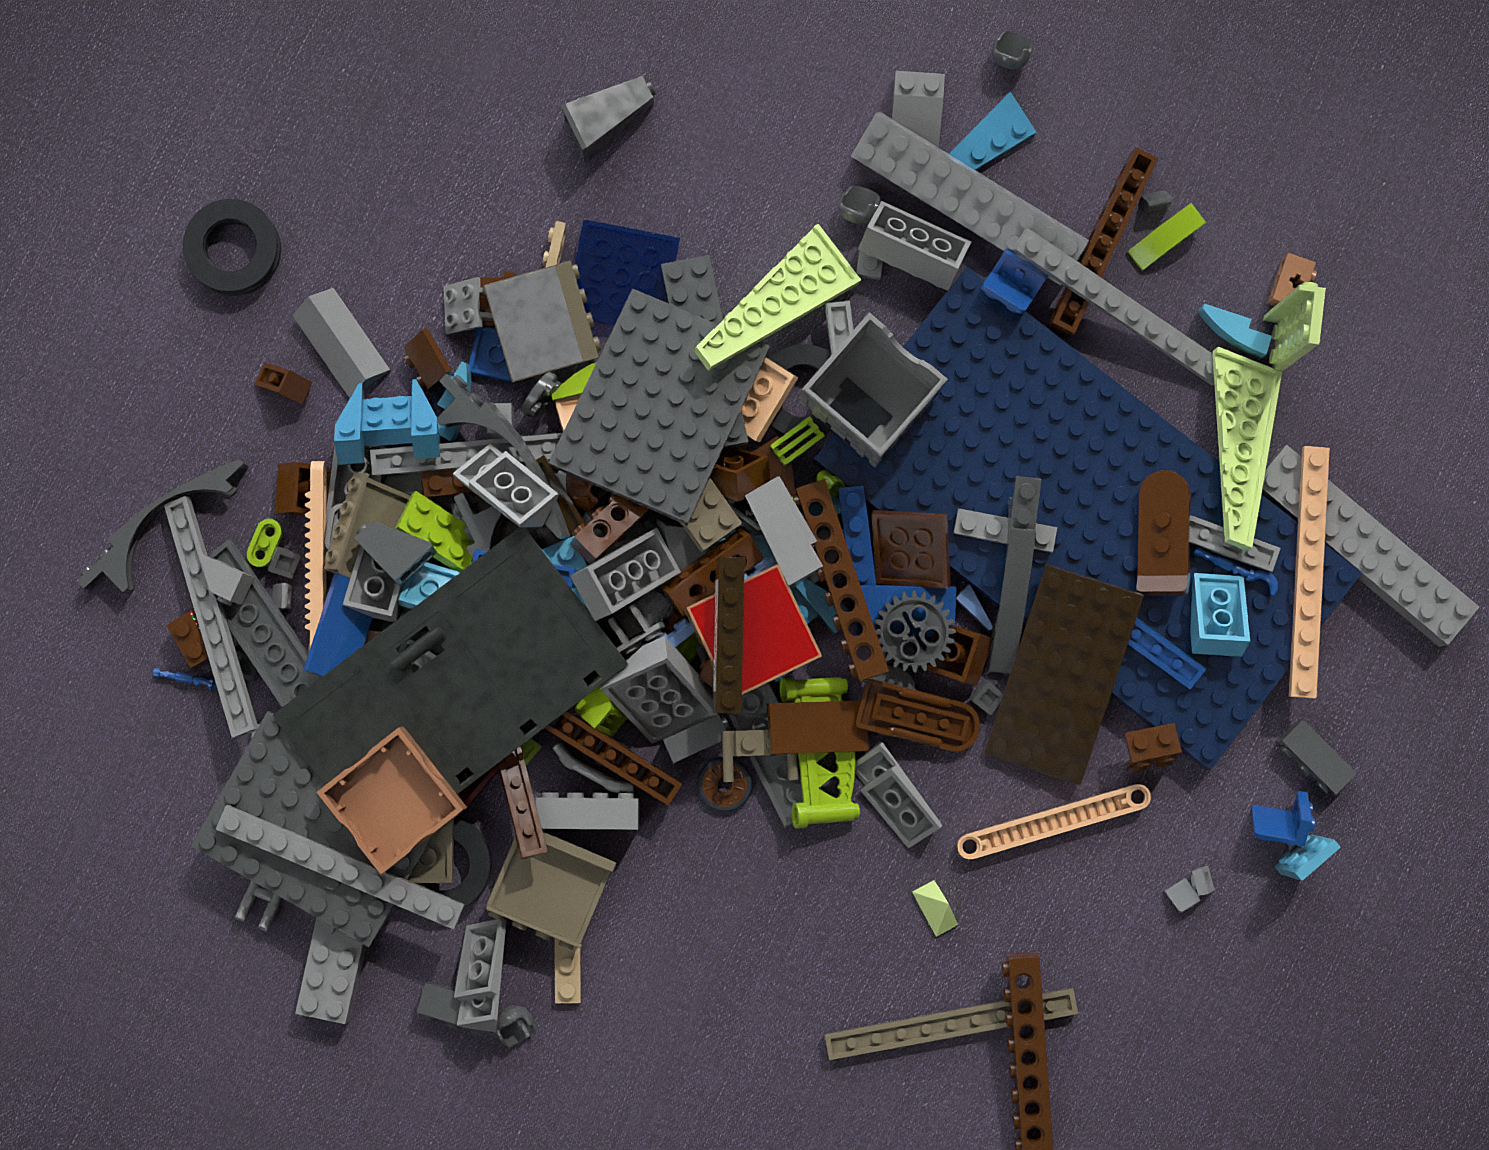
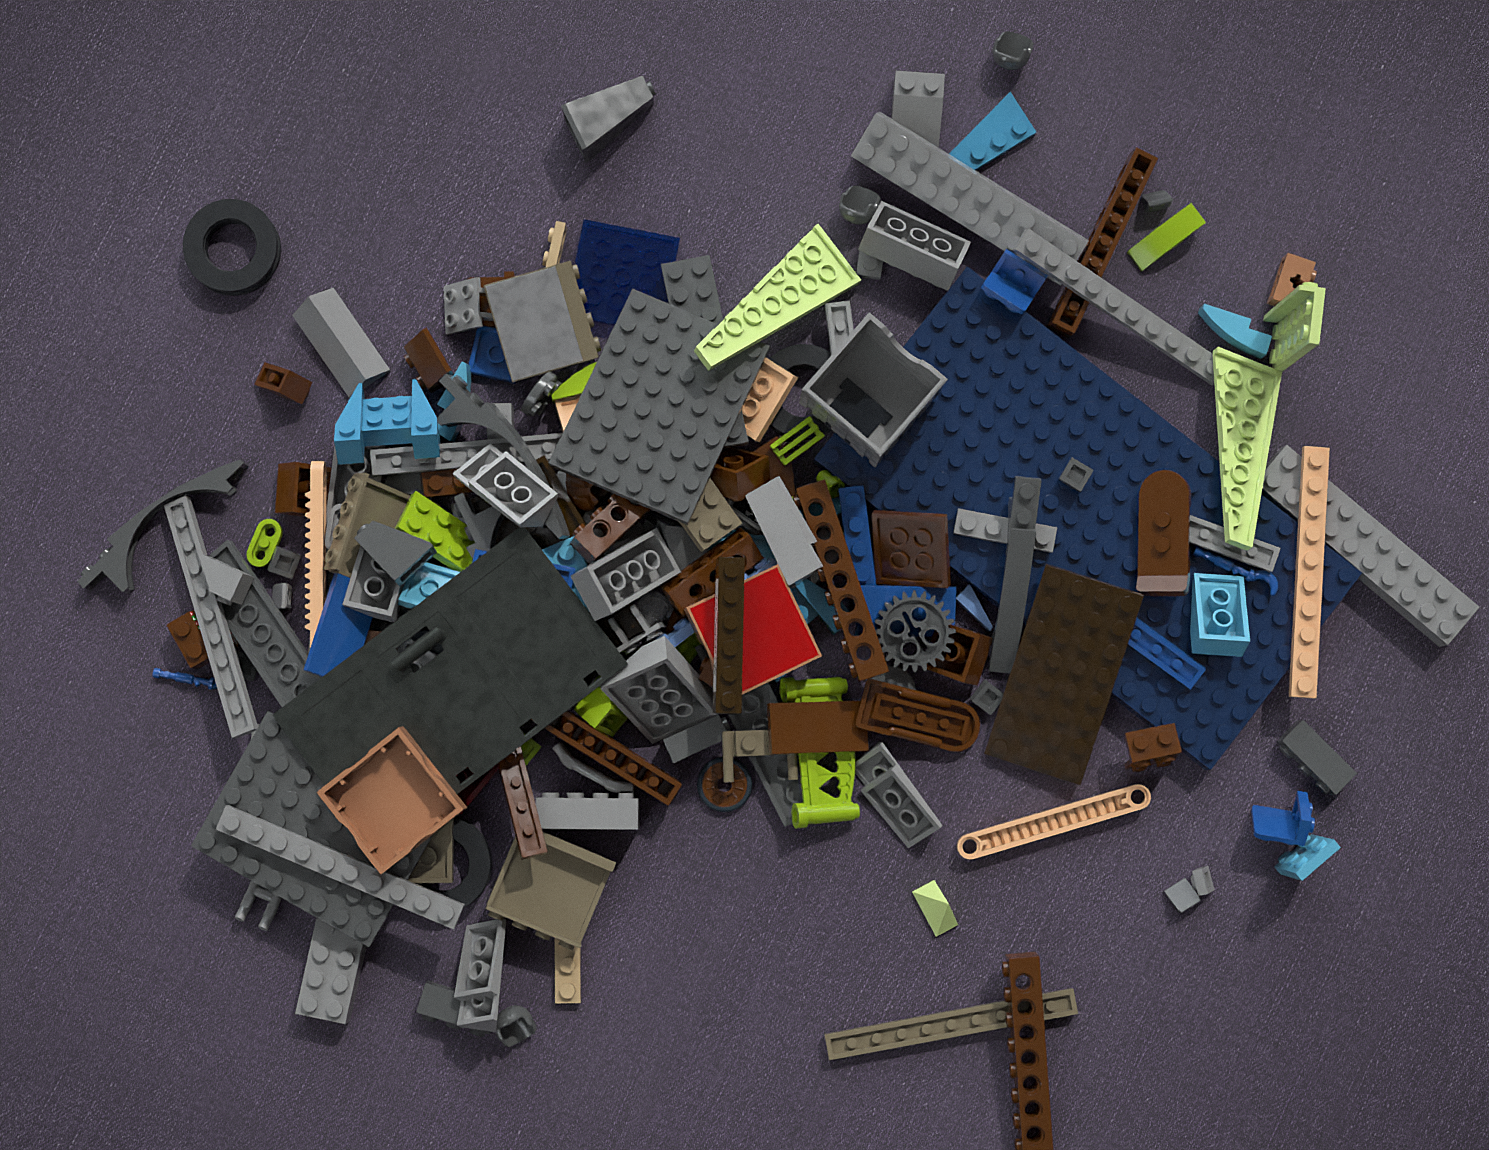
none -> dark grey plate [1058,457,1094,493]

